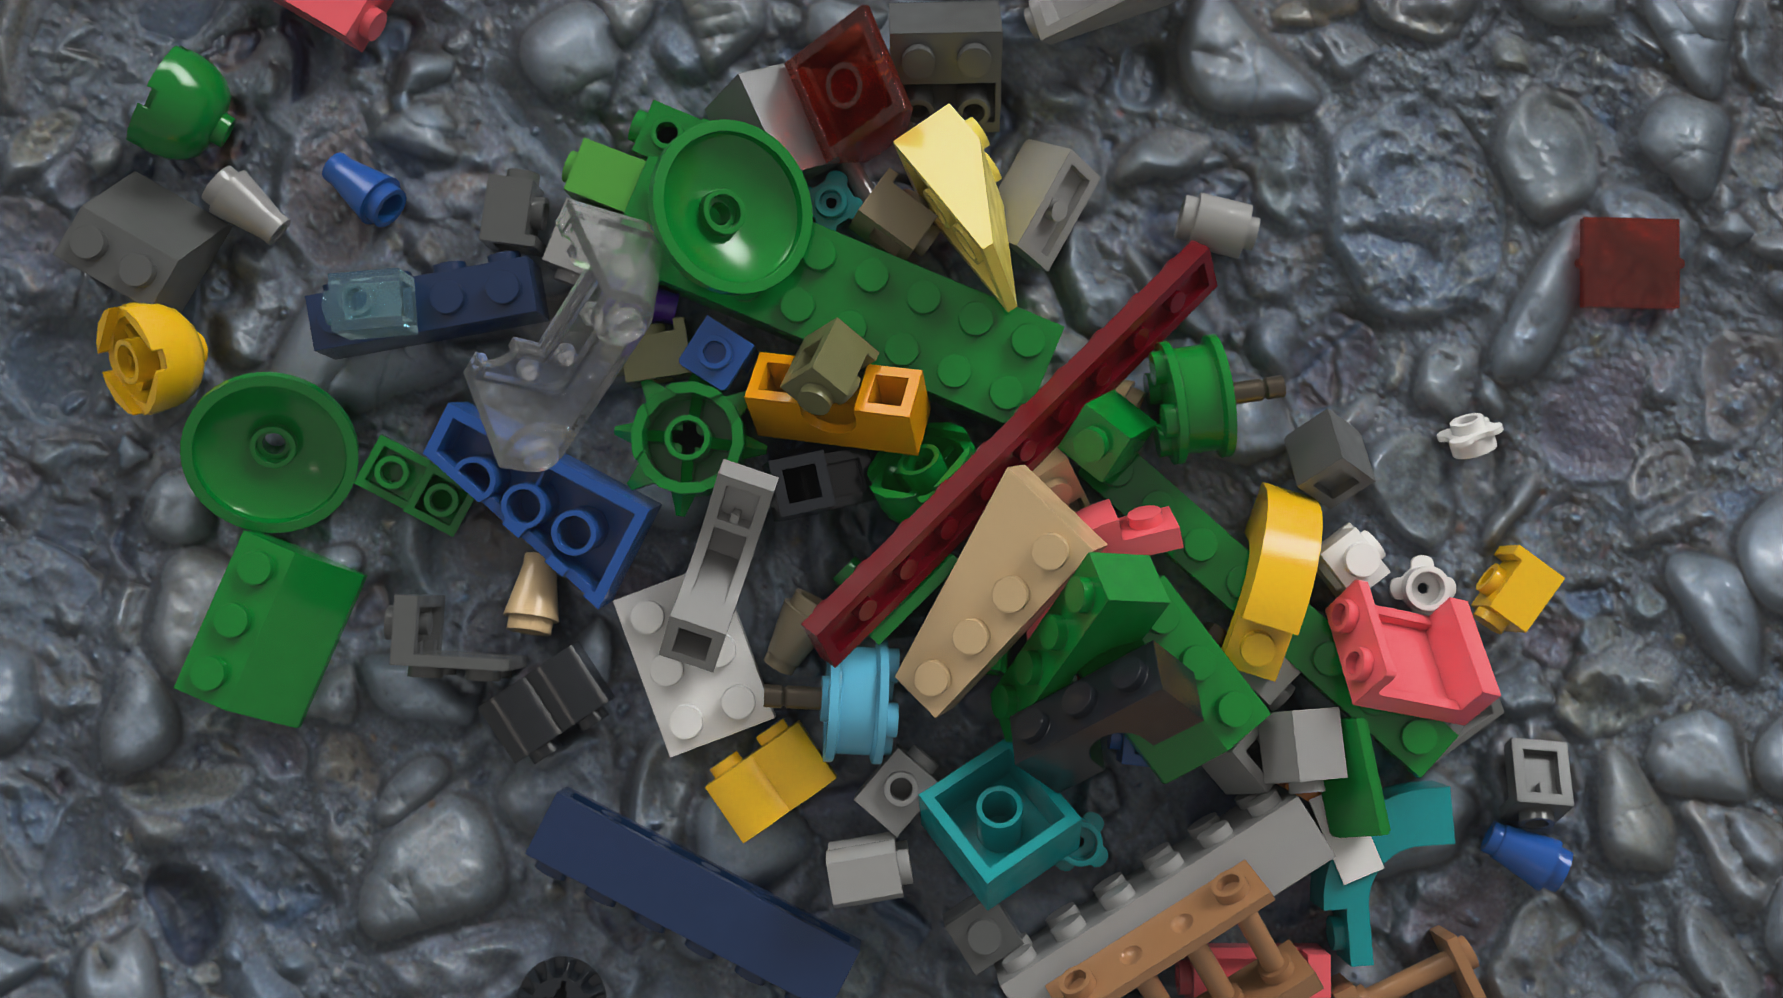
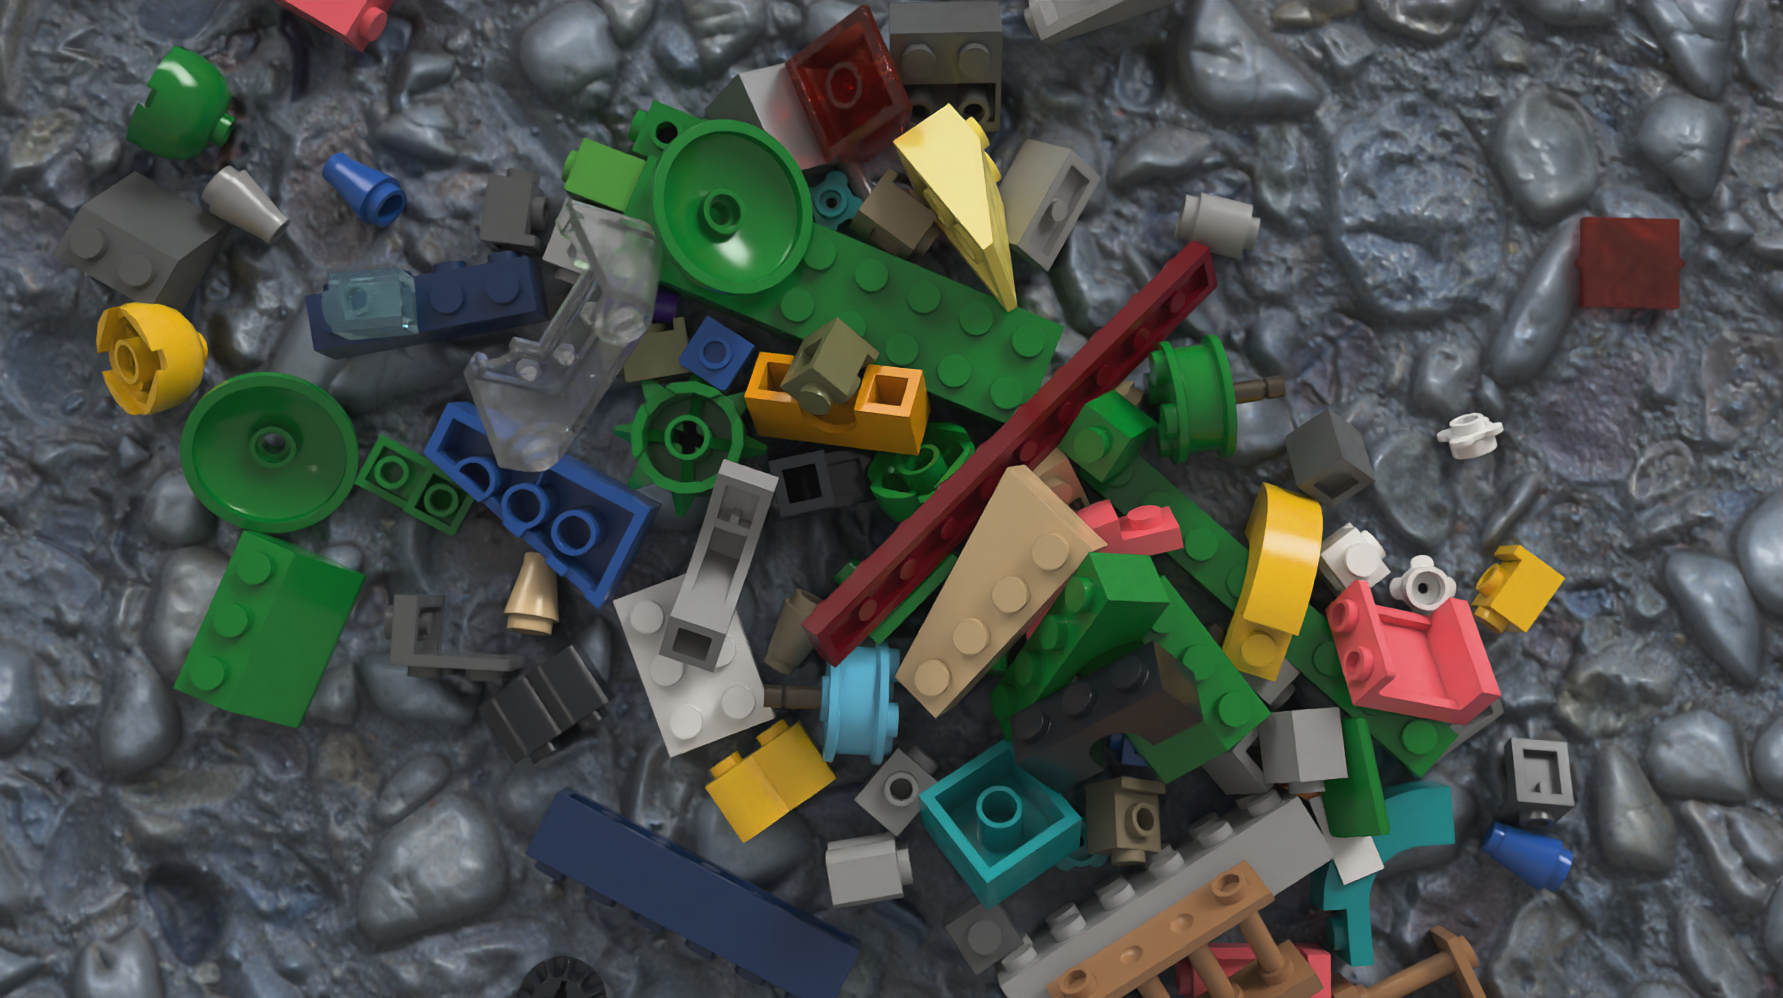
none -> dark tan brick [1085,776,1166,866]

